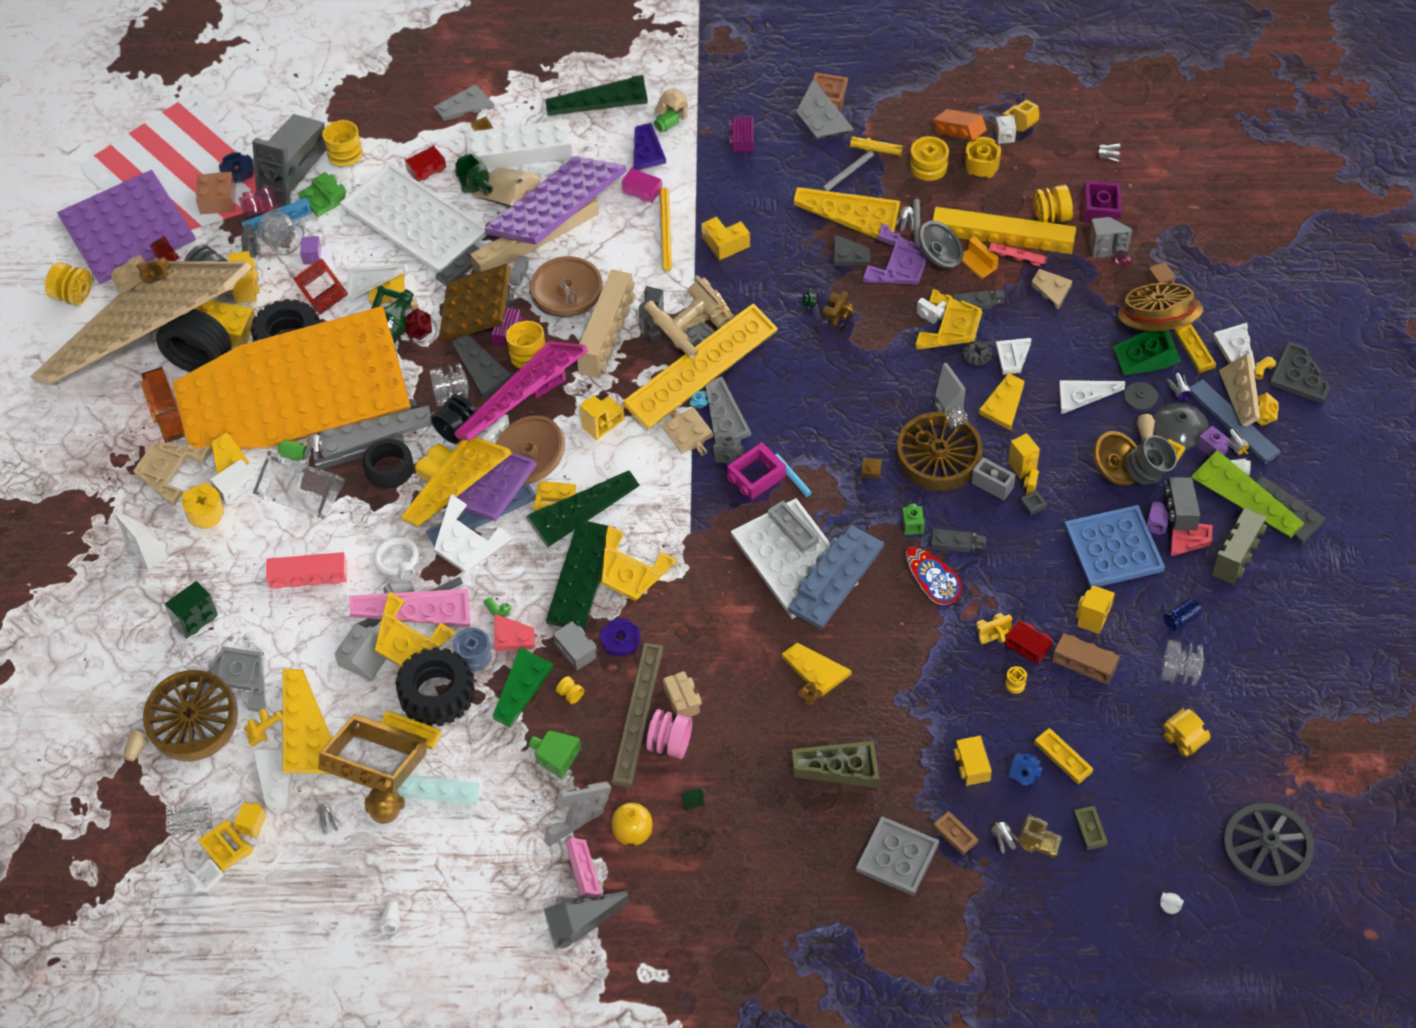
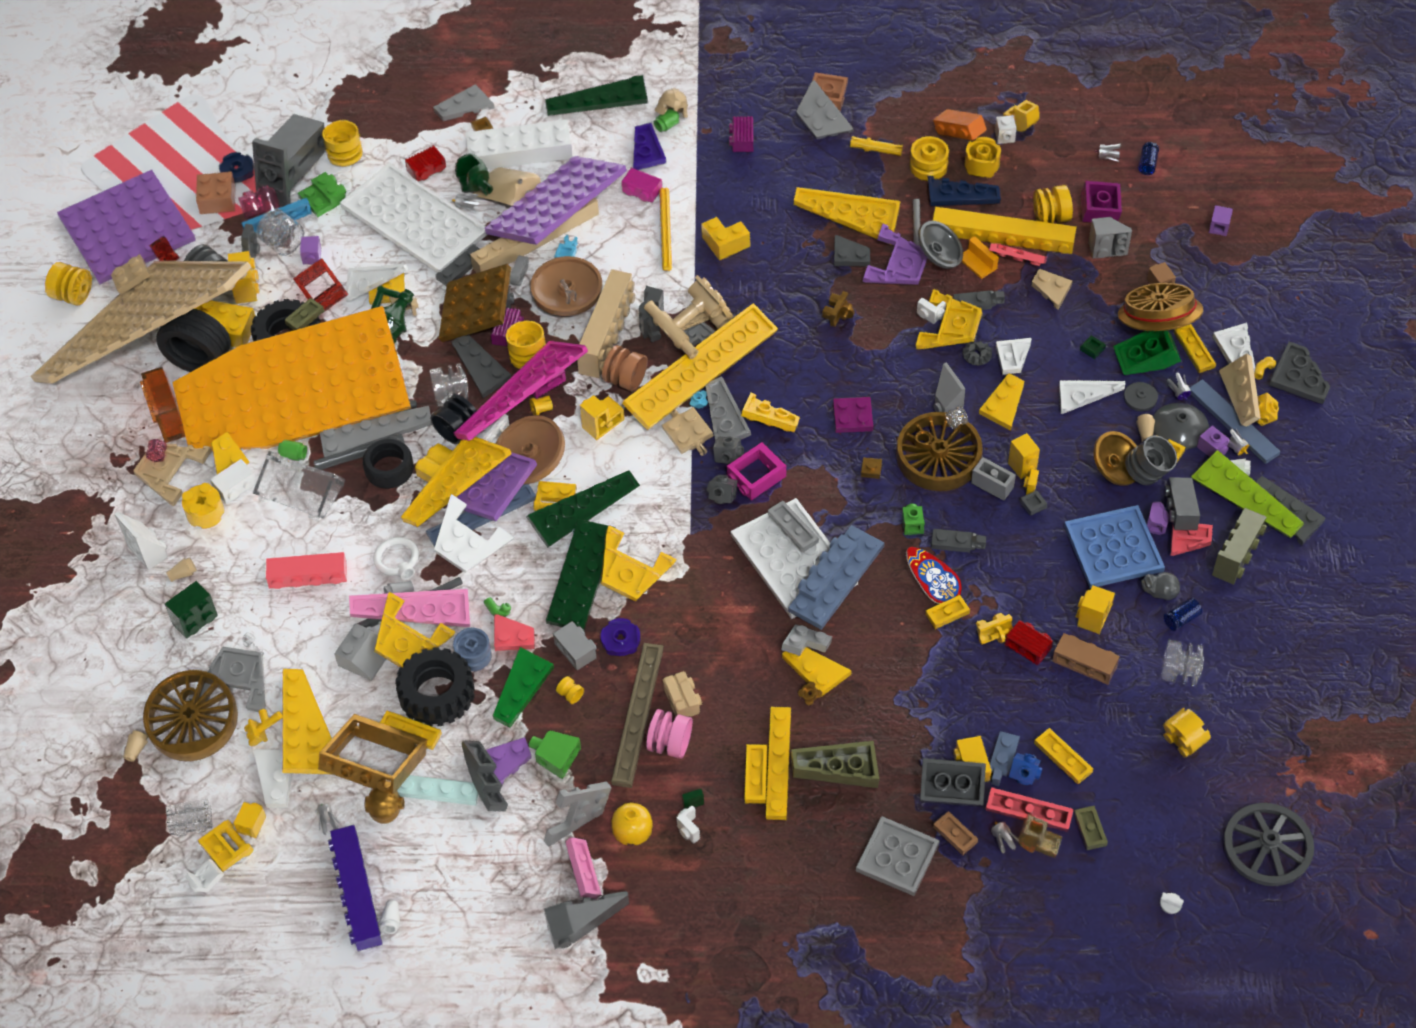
pearl gold hips [136,258,170,282] -> none
flat silver piece [305,433,324,460] -> none
dark red brick [405,308,432,340] -> none
medium azure bar [775,454,812,497] -> none
dark green plate [802,289,817,311] -> none
light grey bar [822,150,874,191] -> none
flat silver piece [896,207,914,232] -> none
yellow wheel [1005,666,1027,694] -> none
clear pink tile [1115,250,1133,267] -> none
none -> clear pink wheel [146,439,167,462]
none -> tan cone [166,557,197,582]
none -> olive plate [285,298,324,330]
none -> dark purple brick [328,825,383,951]
none -> flat silver piece [452,194,479,212]
none -> dark grey slope [461,741,508,811]
none -> medium lavender wing [486,737,532,784]
none -> yellow bush [529,396,553,415]
none -> medium azure plate [554,235,578,258]
none -> nougat wheel [602,345,648,392]
none -> white bracket [677,806,700,844]
none -> dark grey brick [707,475,738,504]
none -> yellow wing [741,393,800,433]
none -> yellow plate [745,744,767,804]
none -> yellow plate [766,707,791,820]
none -> light grey plate [781,624,832,656]
none -> magenta plate [833,397,873,433]
none -> dark grey slope [920,758,986,807]
none -> yellow plate [925,595,970,629]
none -> dark blue wing [927,176,1001,206]
none -> coral brick [986,787,1074,832]
none -> sand blue hinge [990,731,1020,786]
none -> dark green tile [1080,335,1106,359]
none -> clear blue piece [1138,142,1159,175]
none -> dark grey hair [1141,572,1180,600]
none -> medium lavender brick [1209,205,1233,236]

